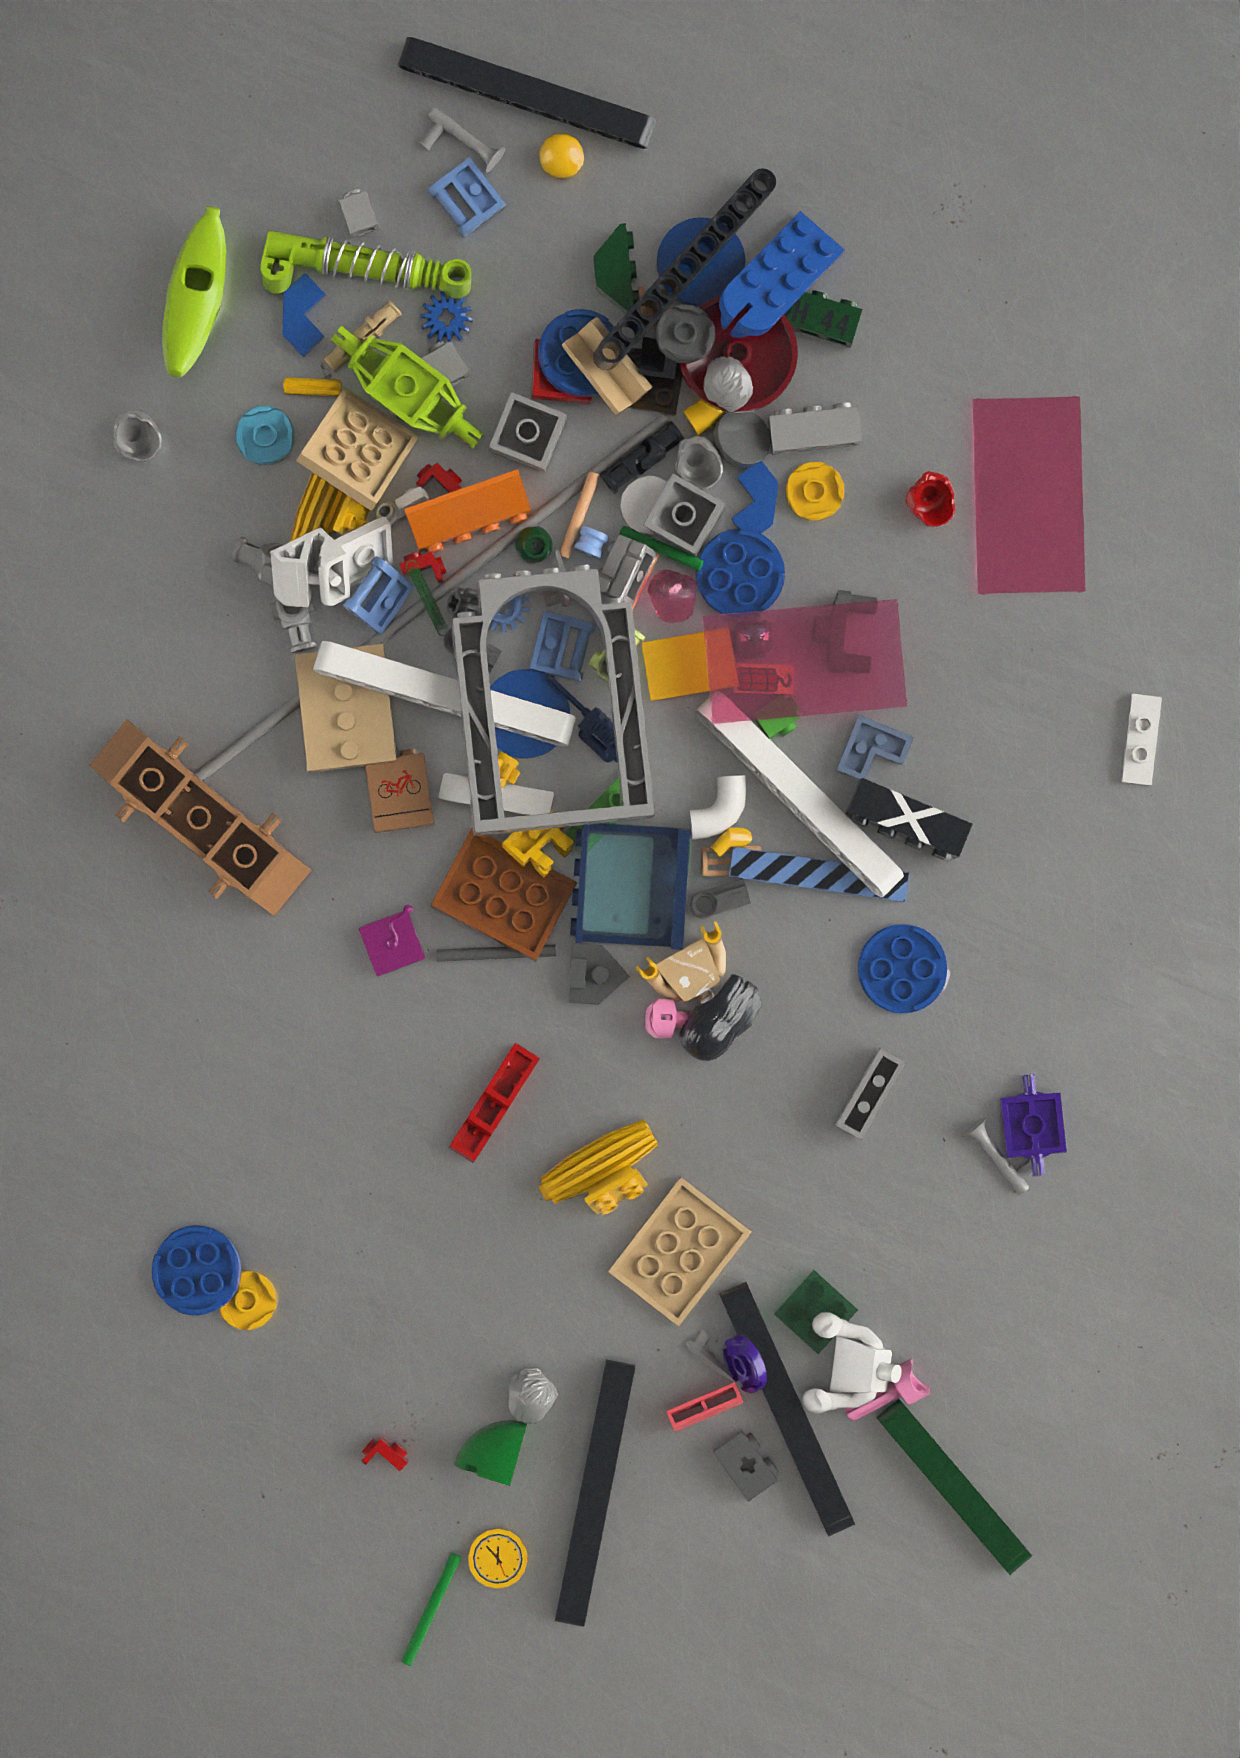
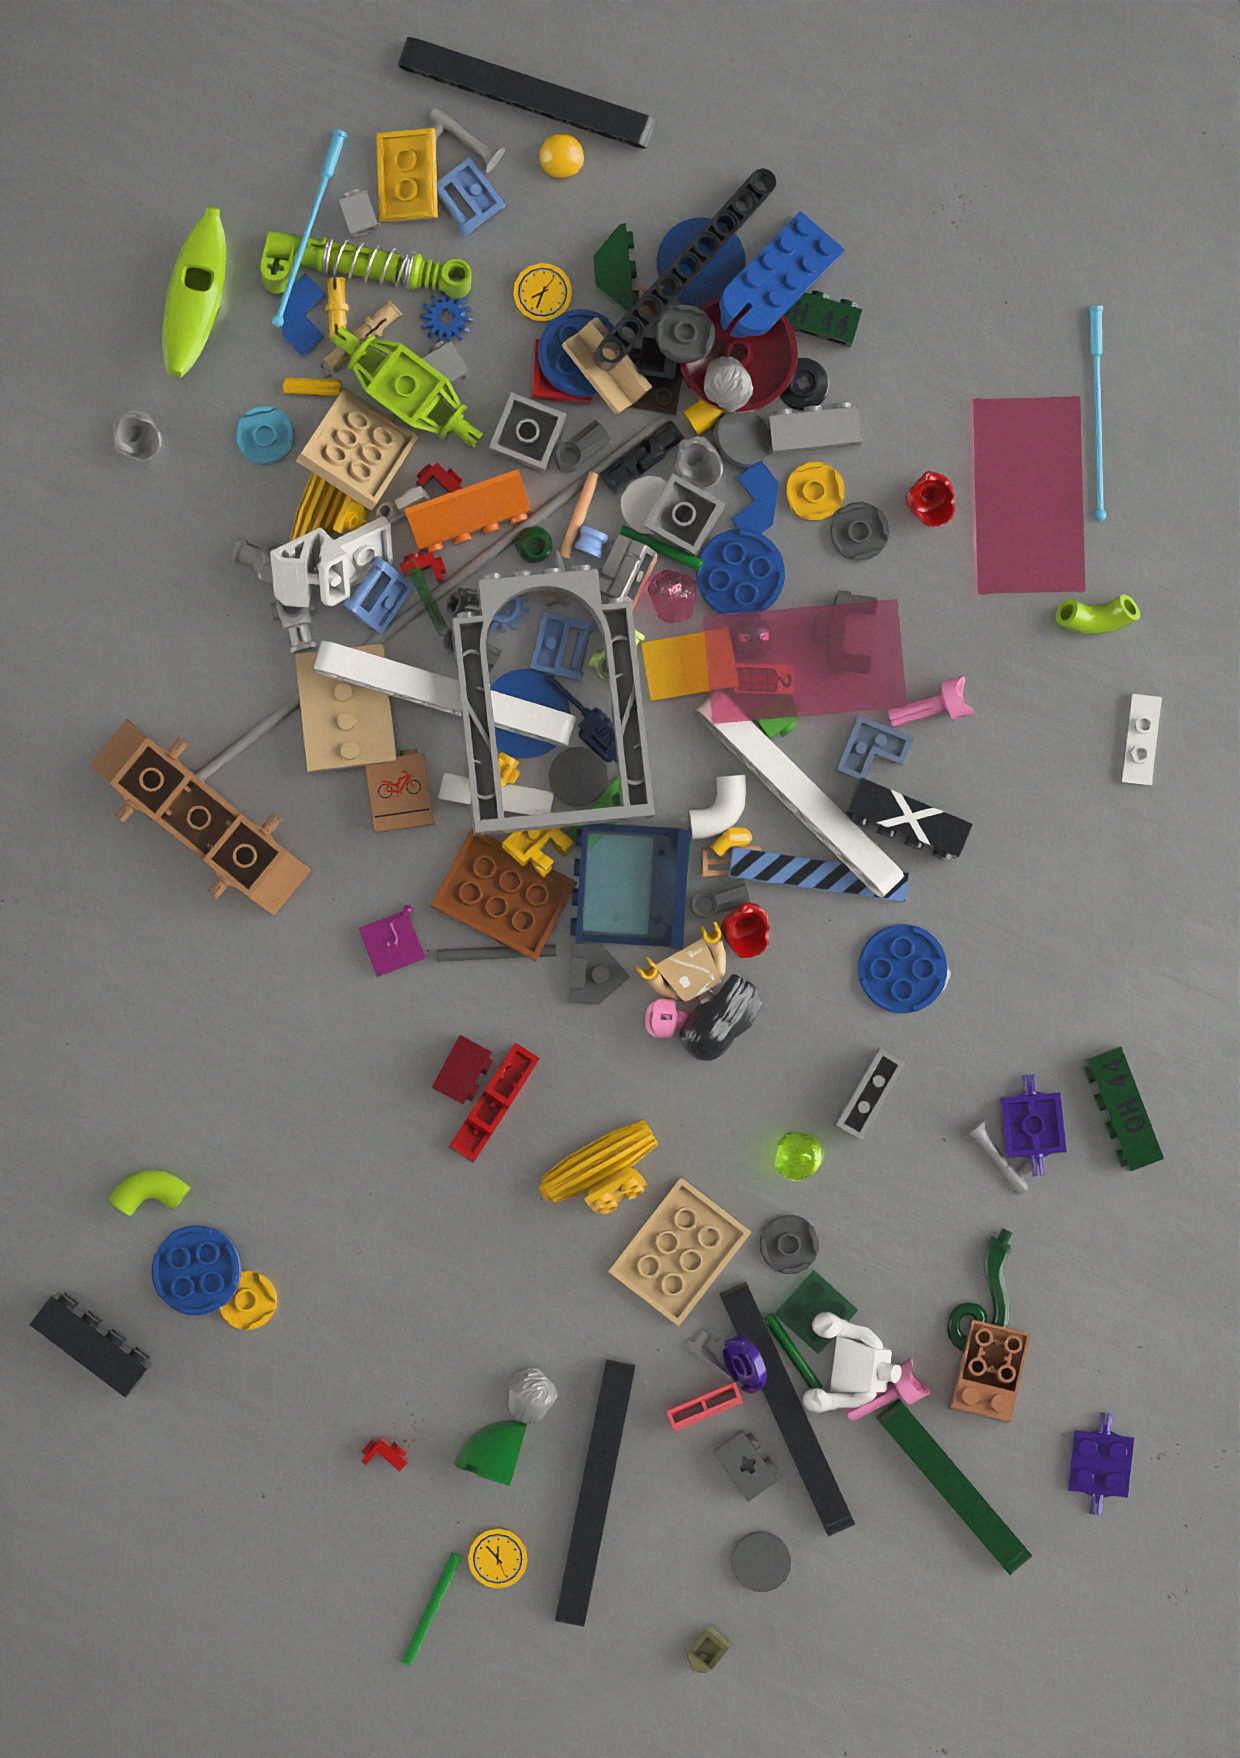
none -> black brick [29,1292,153,1398]
none -> lime cylinder [108,1169,191,1216]
none -> medium azure piece [272,129,347,327]
none -> yellow pin [325,277,349,339]
none -> yellow tile [376,128,438,223]
none -> dark red brick [431,1035,494,1104]
none -> yellow tile [513,263,572,323]
none -> dark grey tile [549,747,608,806]
none -> dark grey piece [555,419,611,473]
none -> olive plate [687,1625,732,1673]
none -> red hair [720,902,770,958]
none -> dark grey tile [732,1532,791,1592]
none -> dark grey tile [760,1215,819,1274]
none -> green bar [763,1312,823,1389]
none -> clear neon green hair [774,1131,825,1181]
none -> black piece [779,358,829,411]
none -> dark grey tile [830,502,889,562]
none -> bright pink piece [888,675,975,727]
none -> dark green plant [947,1228,1013,1352]
none -> nougat slope [949,1320,1031,1423]
none -> lime cylinder [1056,594,1140,634]
none -> dark purple plate [1068,1412,1134,1515]
none -> dark green brick [1083,1047,1164,1171]
none -> medium azure piece [1088,306,1106,521]

